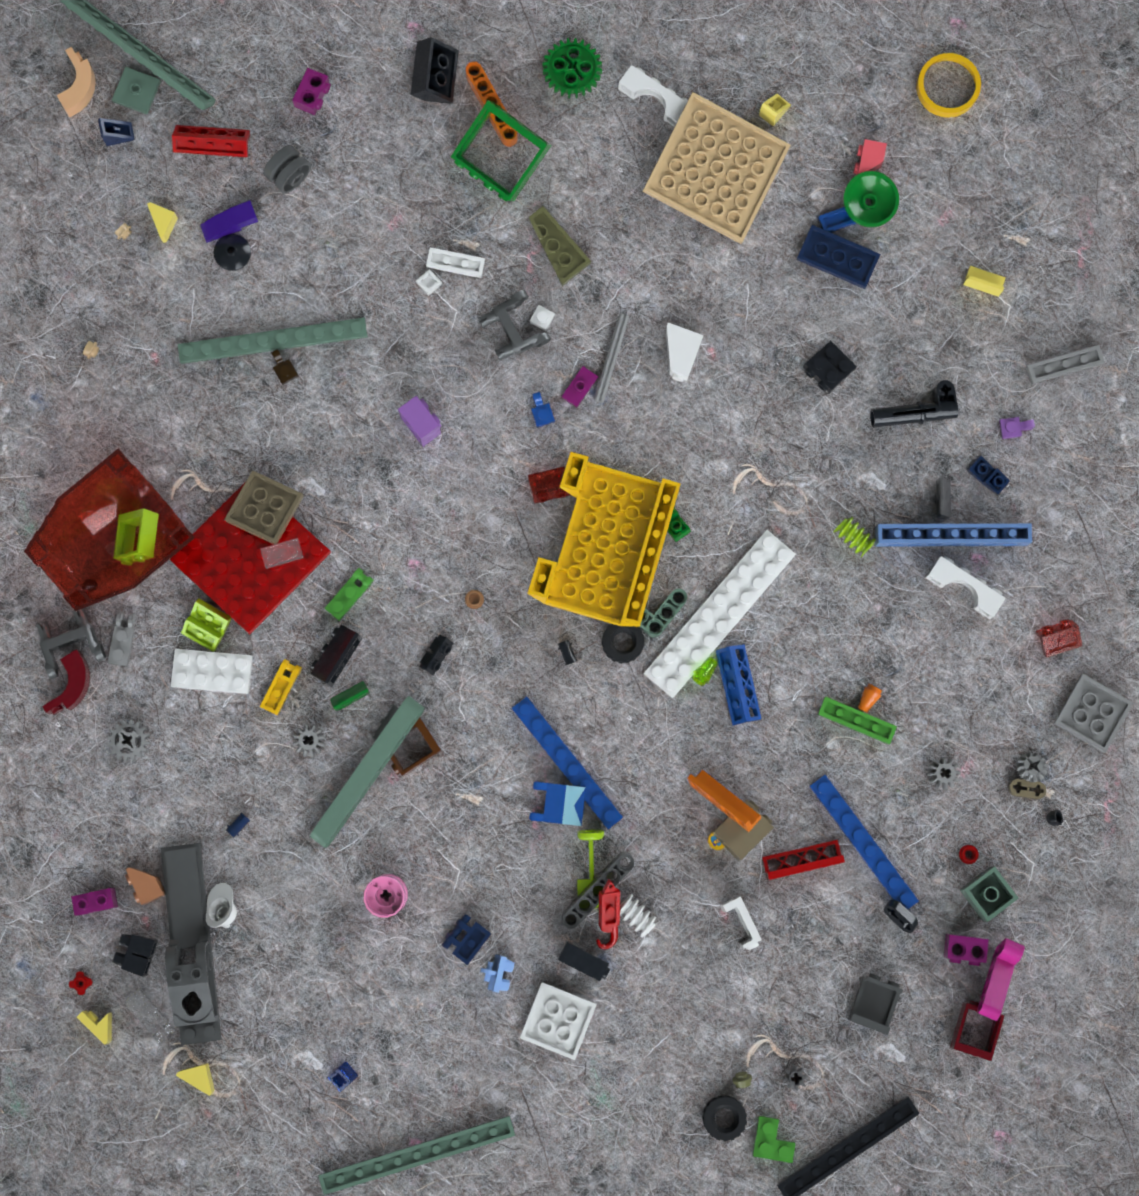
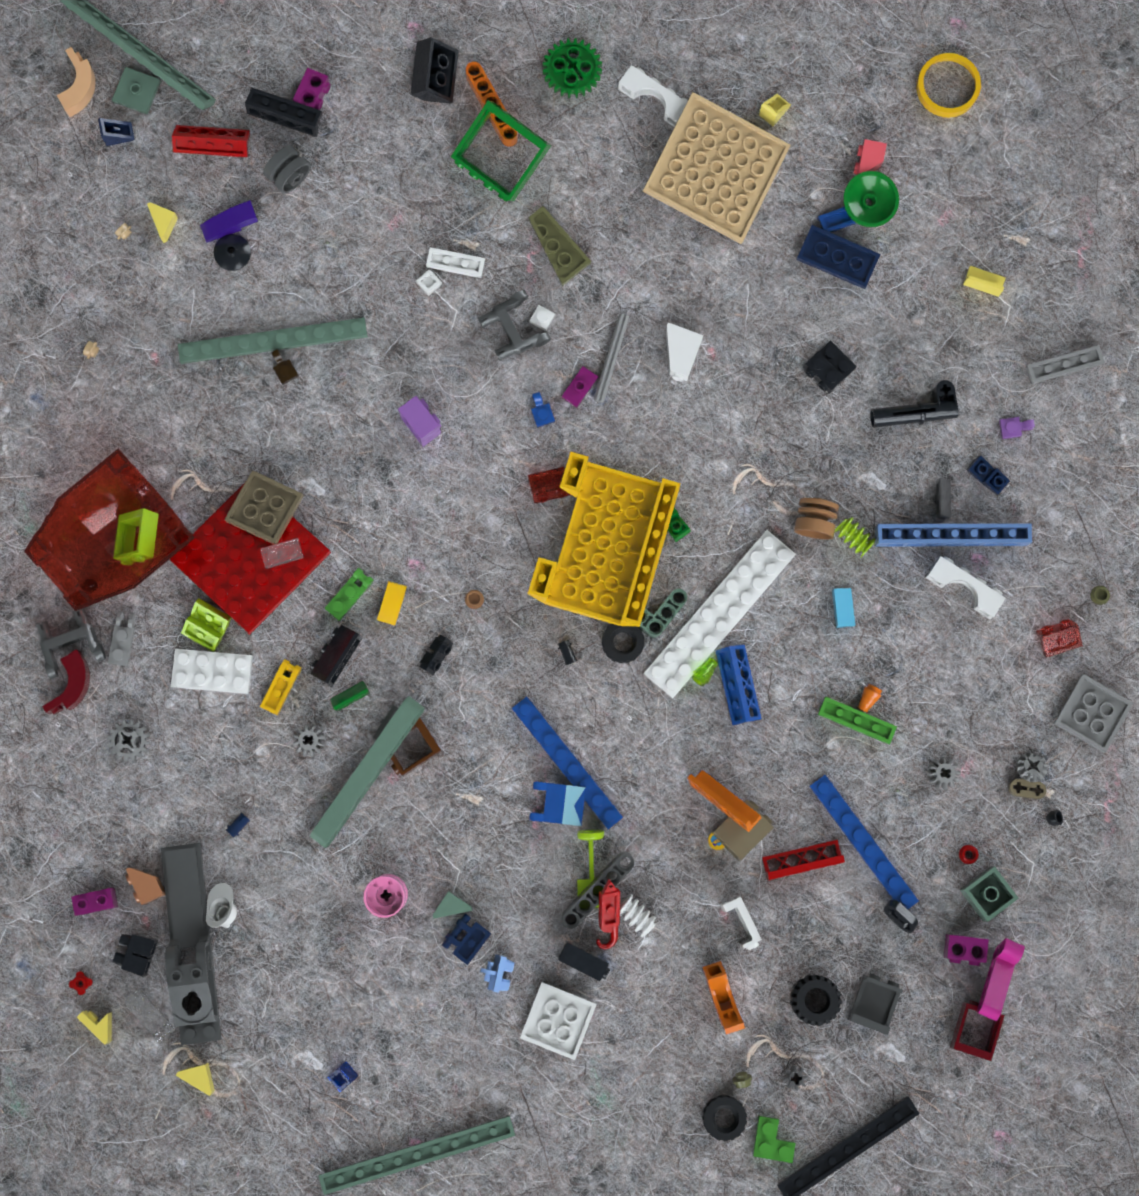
none -> black fence [245,87,322,137]
none -> yellow slope [377,581,407,625]
none -> sand green slope [433,891,473,919]
none -> orange arch [702,961,745,1035]
none -> black tyre [790,975,842,1026]
none -> medium nougat wheel [794,498,839,540]
none -> medium azure slope [832,588,855,628]
none -> olive plate [1090,586,1110,605]

